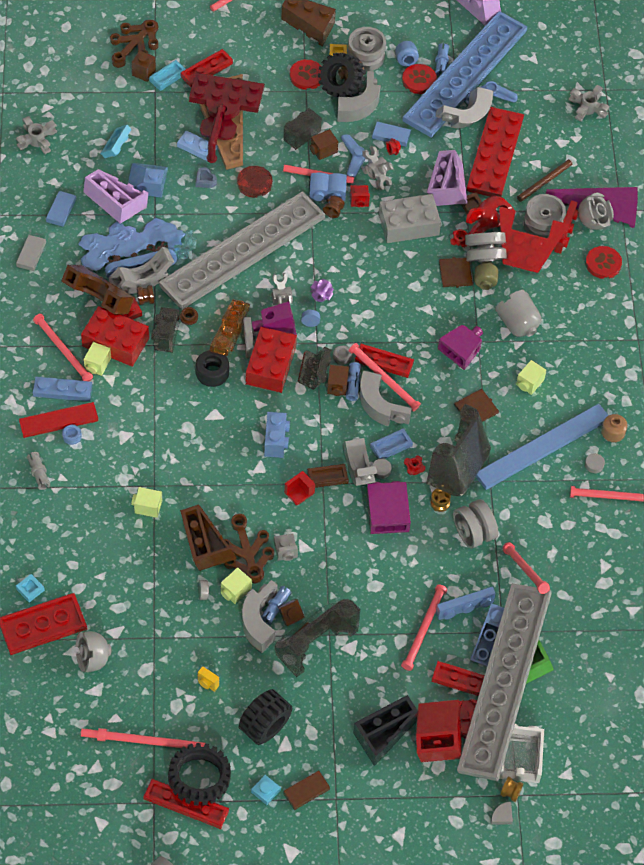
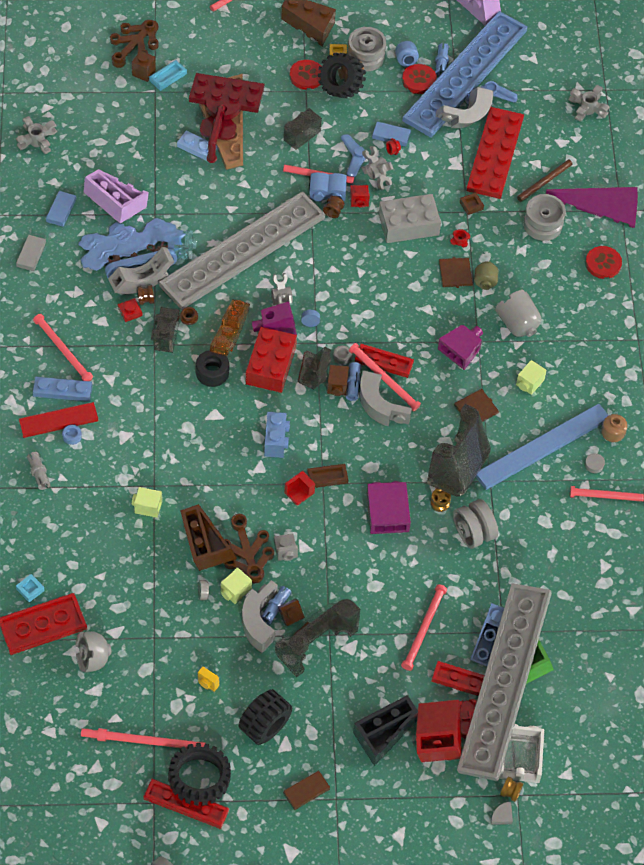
reddish brown arch [61,265,135,314] -> none
red brick [81,306,149,367] -> none
yellowish green brick [84,342,111,376] -> none
medium azure plate [100,125,132,158] -> none
medium blue slope [128,163,168,198] -> none
red plate [181,49,233,87] -> none
sand blue tile [196,167,217,188] -> none
clear red tile [237,166,273,198] -> none
light grey tile [243,317,254,359] -> none
medium azure plate [251,775,281,805] -> none
reddish brown brick [310,129,339,160] -> none
medium lavender gear [310,279,334,302] -> none
light grey arch [337,71,381,122] -> none
light grey arch [343,438,377,486] -> none
medium blue tile [370,428,413,459] -> none
light grey tile [372,459,391,479] -> none
red plate [404,456,426,475] -> none
lavender wedge [427,150,467,206] -> none
medium blue plate [435,587,496,620] -> none
light grey wheel [465,232,507,262] -> none
red piece [466,196,514,235] -> none
red wing [499,207,569,273] -> none
coral bar [502,542,550,594] -> none
red plate [554,200,579,254] -> none
light grey cylinder [578,193,614,230] -> none

